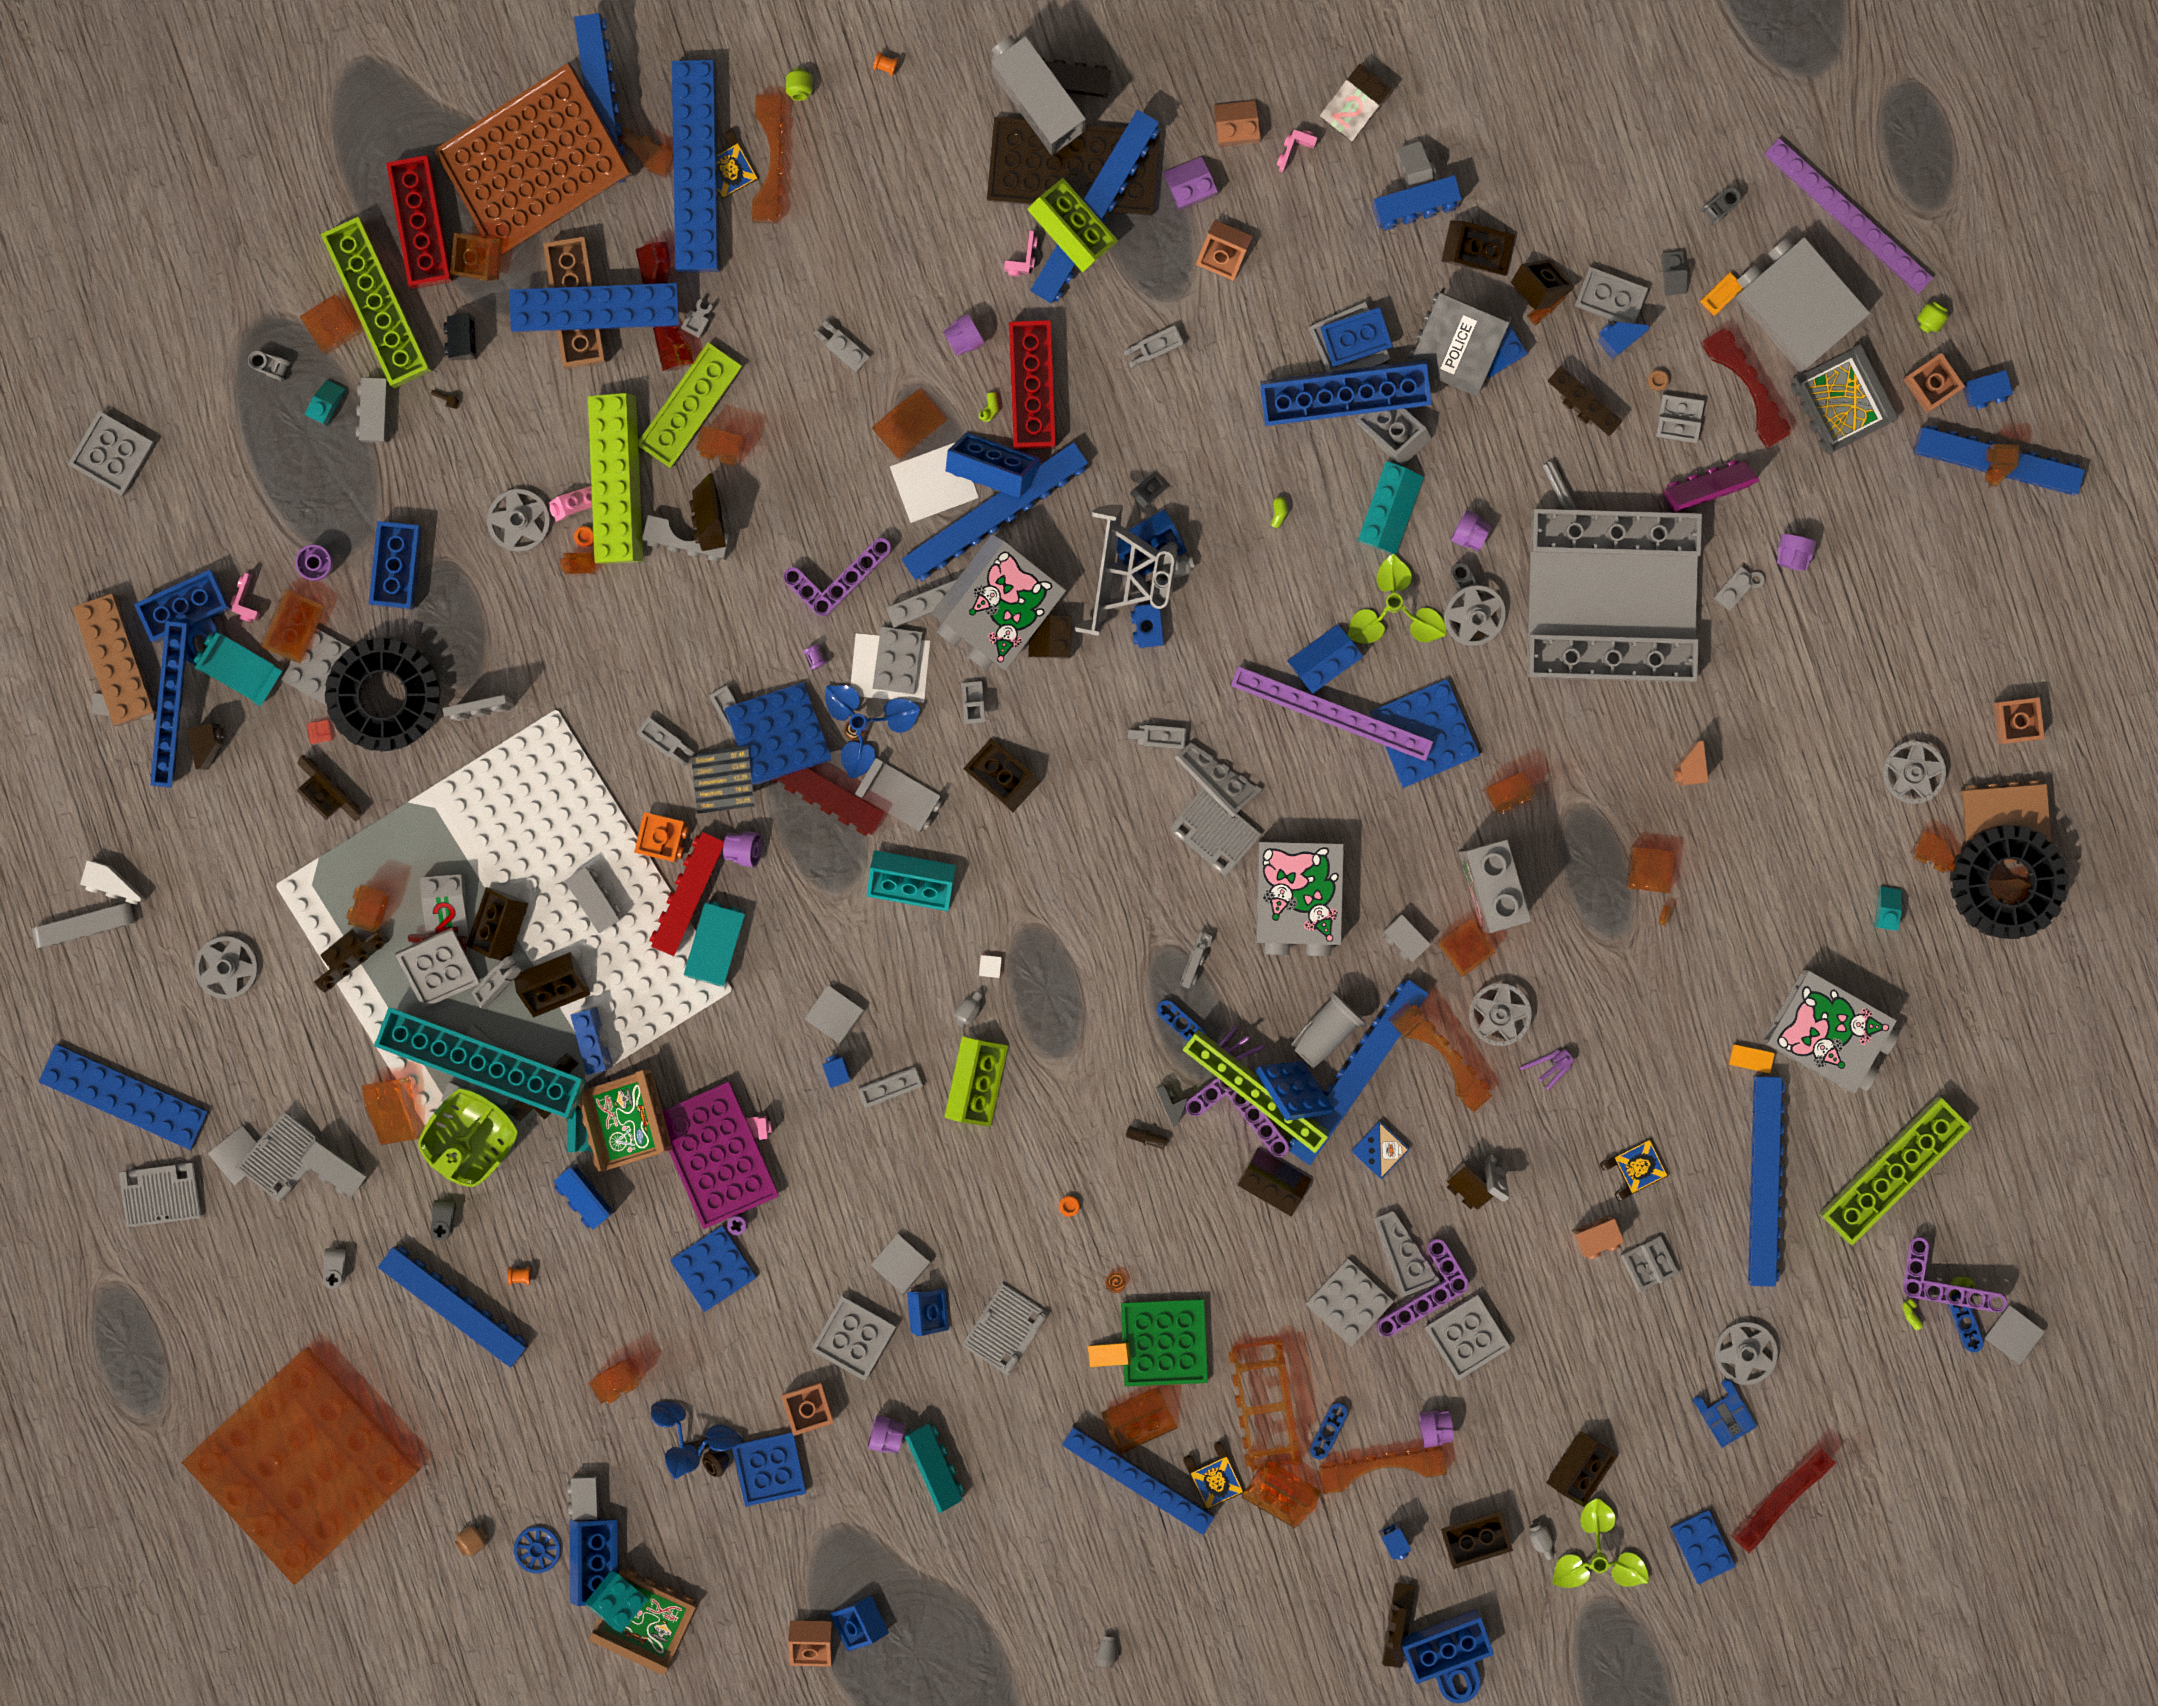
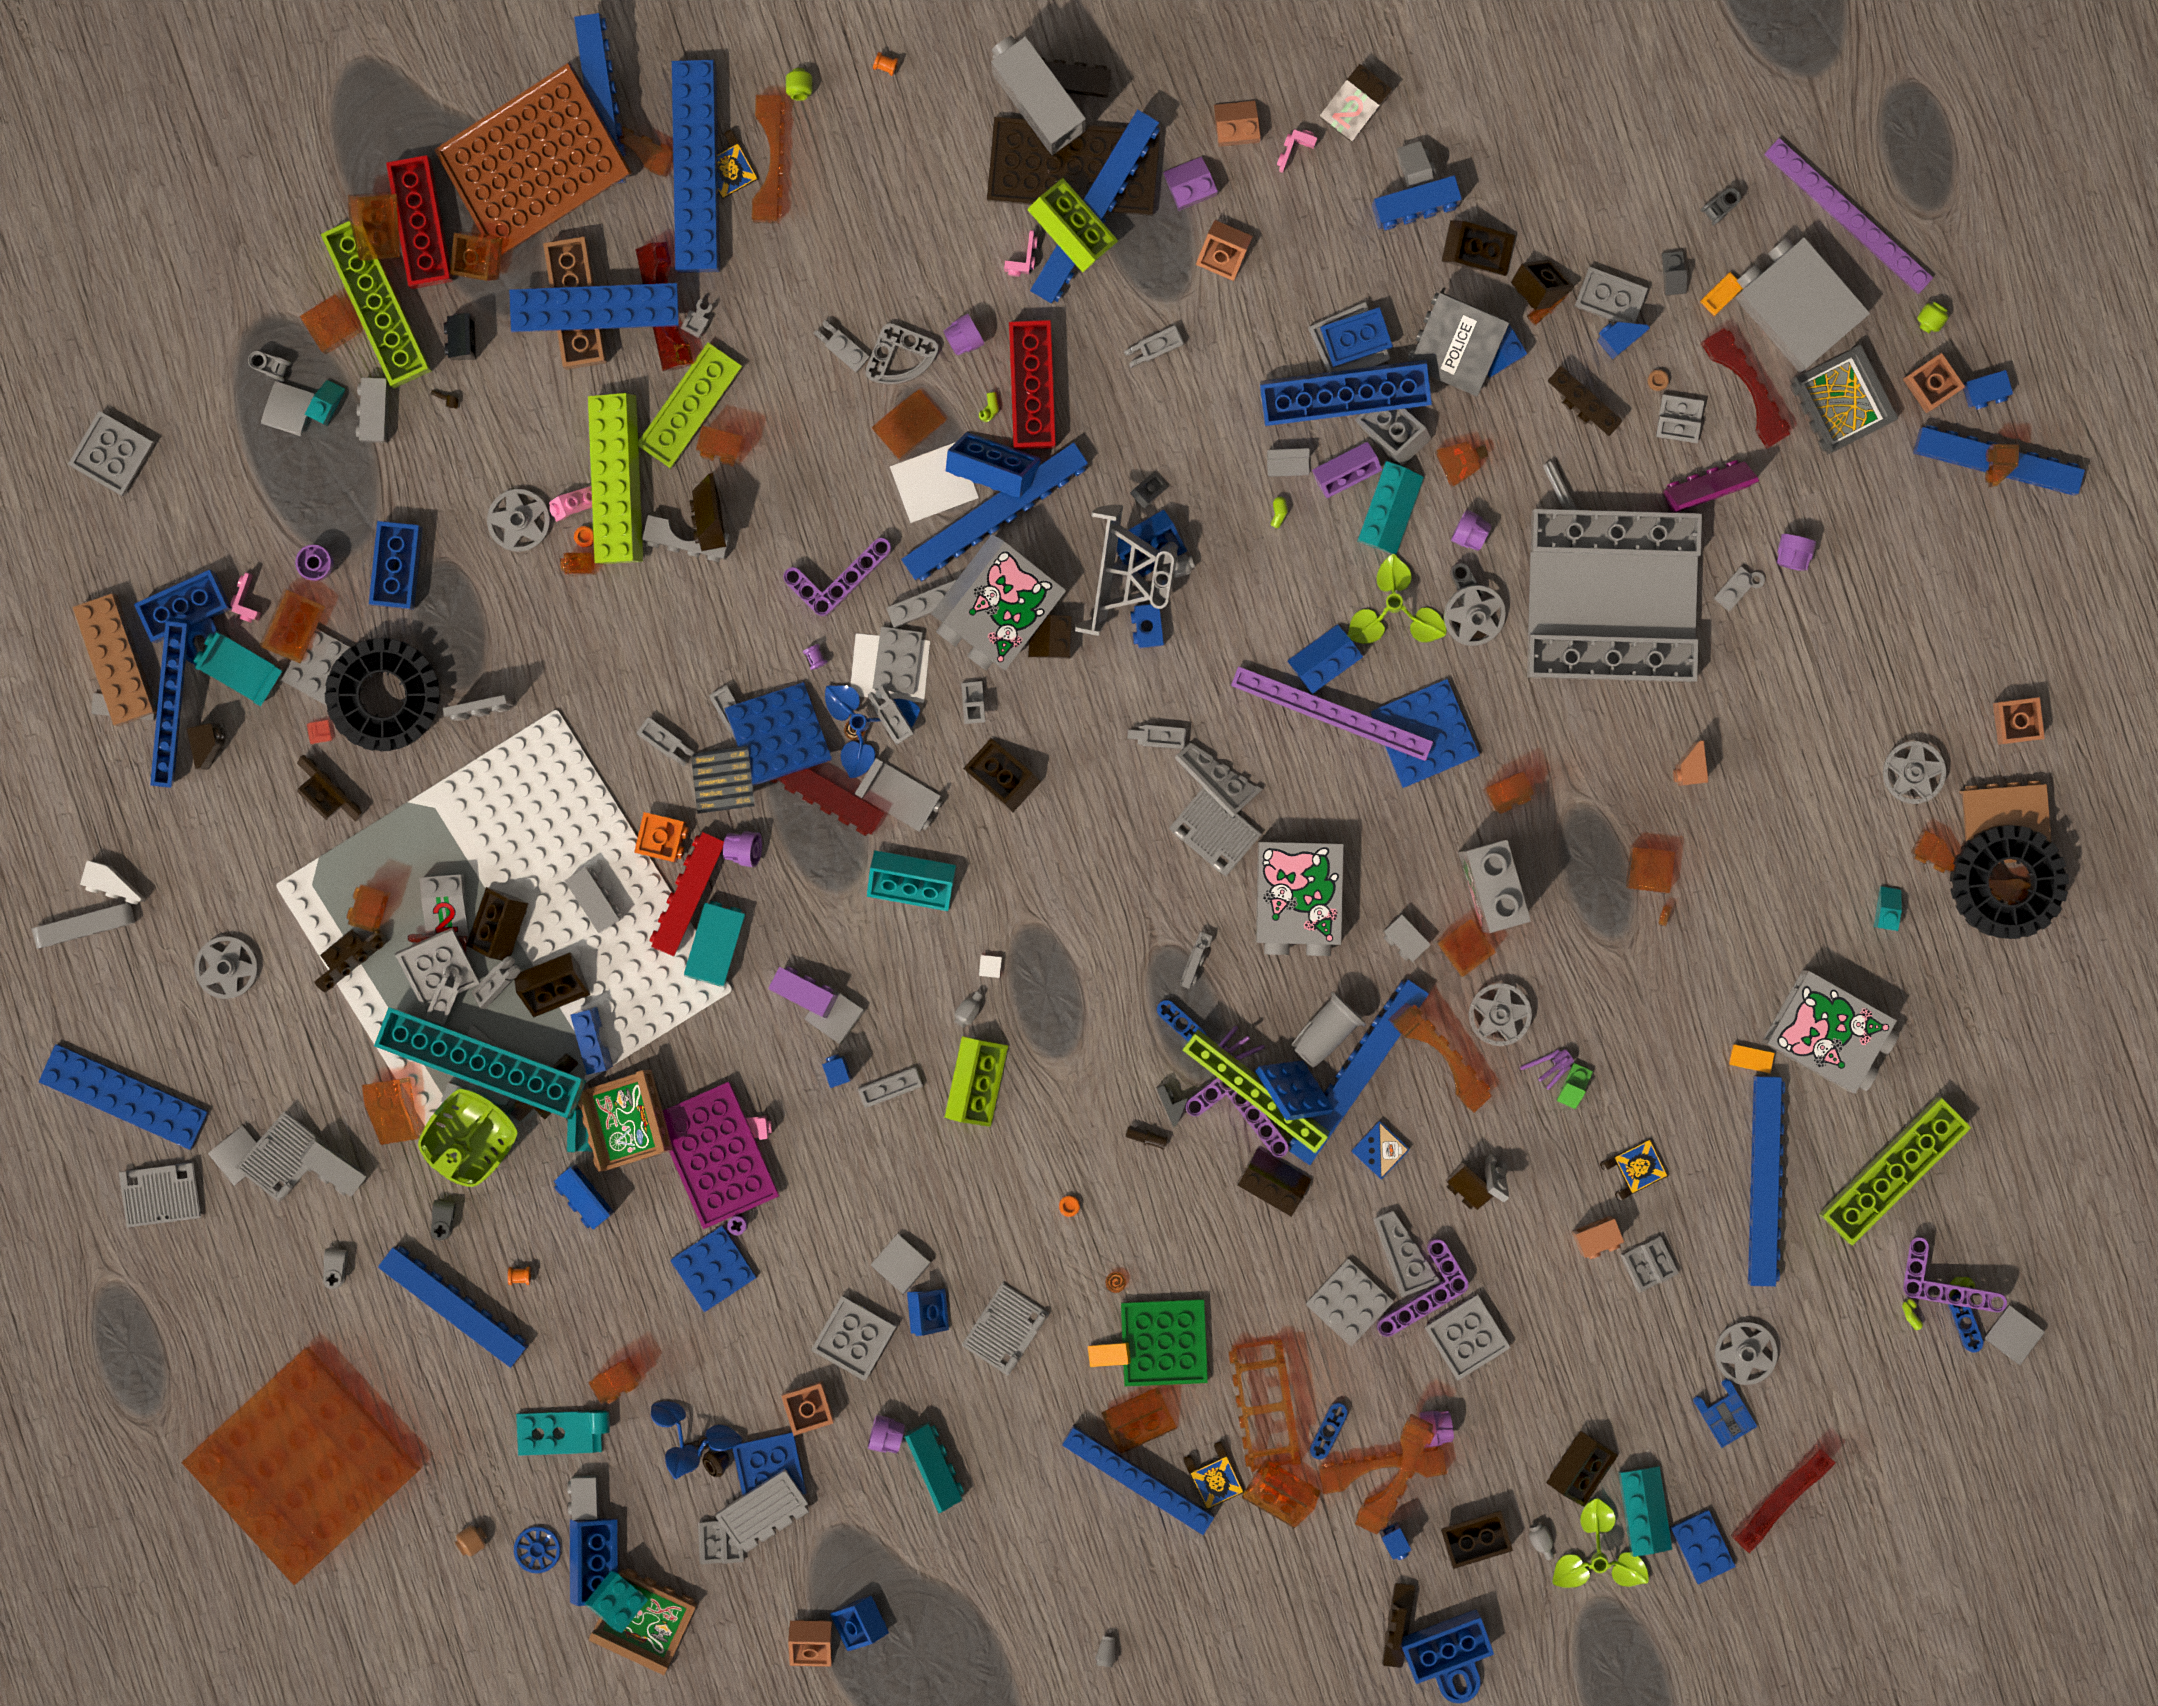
none -> light grey slope [261,381,315,436]
none -> clear orange slope [348,192,400,261]
none -> light grey hinge [424,967,463,1027]
none -> teal hinge [516,1410,610,1456]
none -> light grey slope [698,1520,744,1565]
none -> light grey hinge [715,1468,809,1553]
none -> medium lavender brick [768,966,838,1019]
none -> light grey beam [866,323,939,385]
none -> light grey hinge [868,685,915,745]
none -> light grey panel [1267,448,1310,477]
none -> medium lavender brick [1312,442,1382,499]
none -> clear orange arch [1355,1414,1435,1535]
none -> clear orange torso [1435,442,1488,488]
none -> bright green slope [1556,1063,1593,1109]
none -> teal slope [1618,1466,1672,1557]

